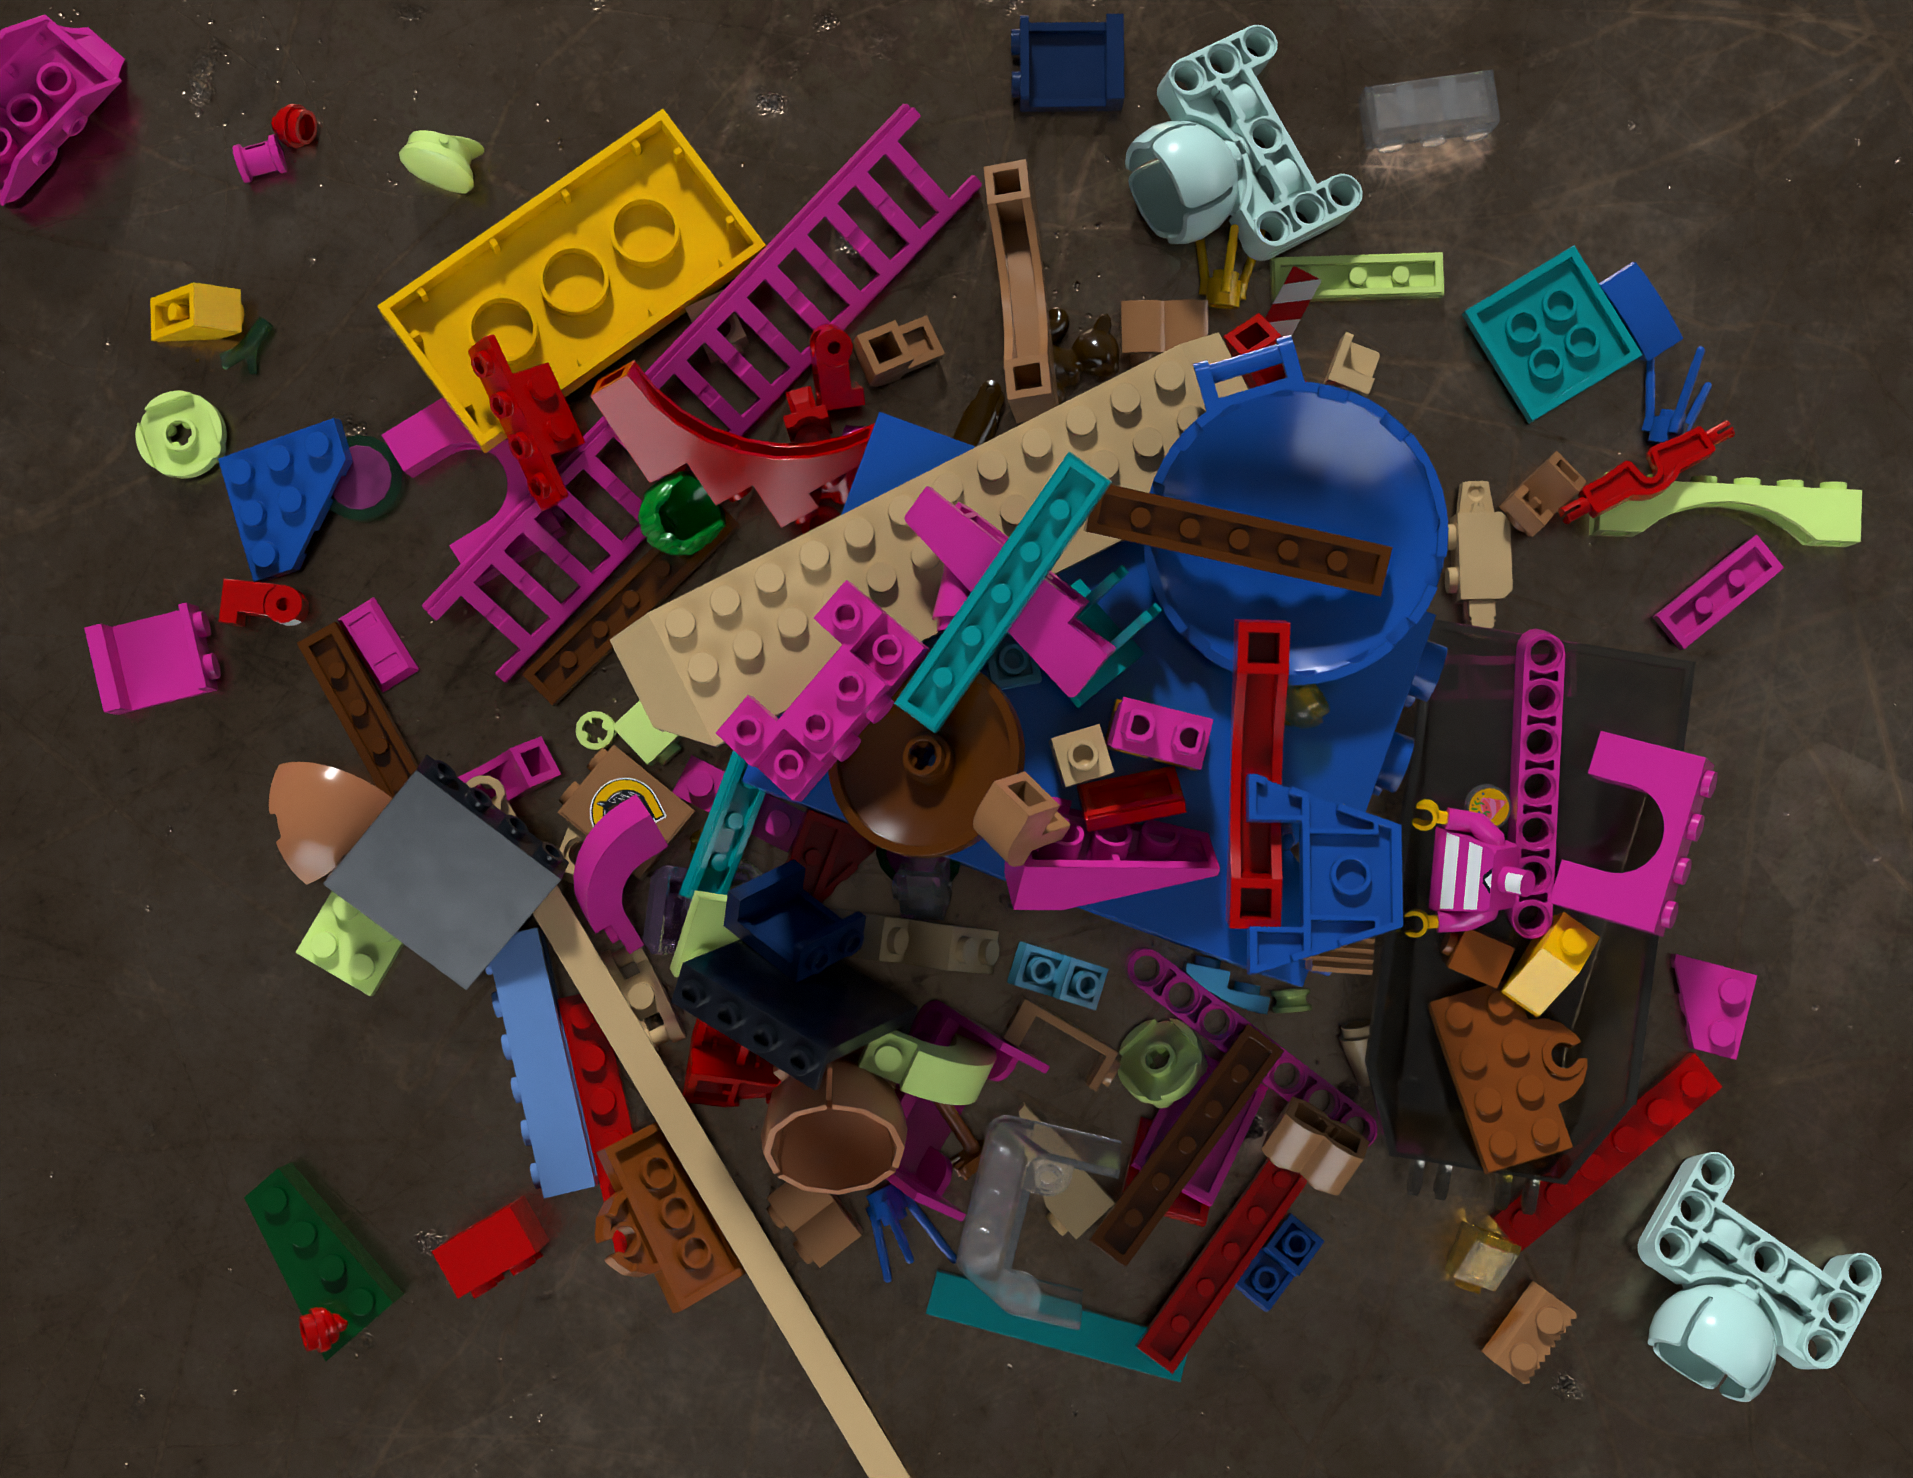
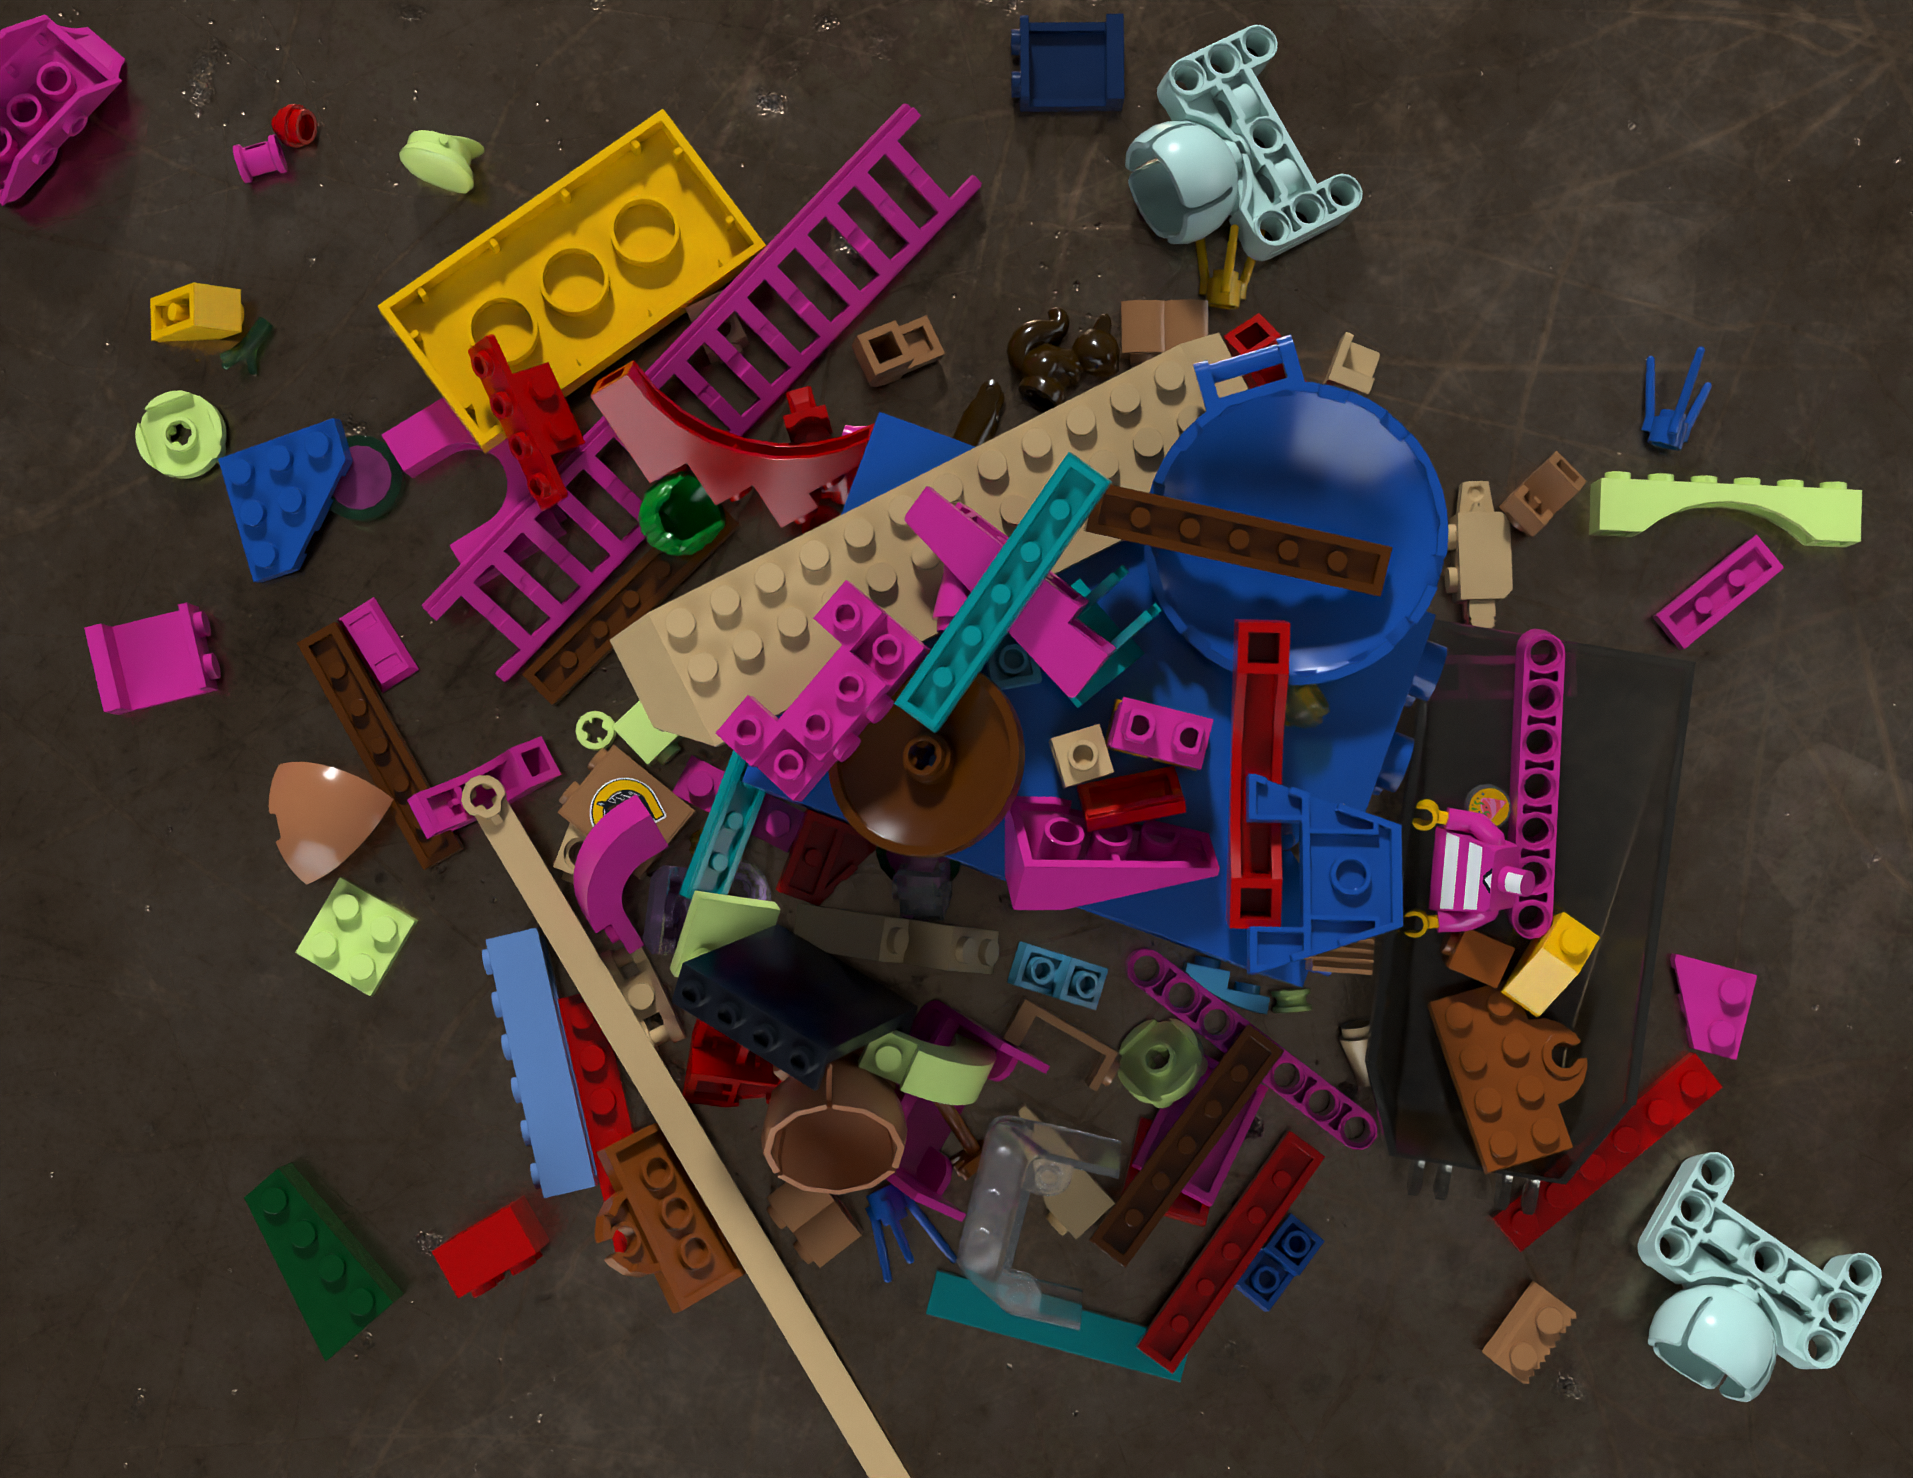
red leg [218,579,309,627] -> none
red plate [299,1307,348,1353] -> none
black panel [323,755,569,990] -> none
dark blue panel [724,859,866,983] -> none
red leg [809,324,865,410] -> none
medium nougat brick [973,771,1071,867] -> none
medium nougat arch [984,159,1059,423] -> none
medium nougat brick [1261,1097,1369,1195] -> none
sticker [1265,266,1321,337] -> none
yellowish green tile [1270,252,1444,303] -> none
clear brick [1358,70,1501,153] -> none
clear yellow slope [1445,1221,1522,1294] -> none
teal plate [1461,245,1643,424] -> none
dark pink arch [1549,731,1718,937] -> none
red piece [1558,420,1735,525] -> none
blue slope [1599,262,1684,362] -> none

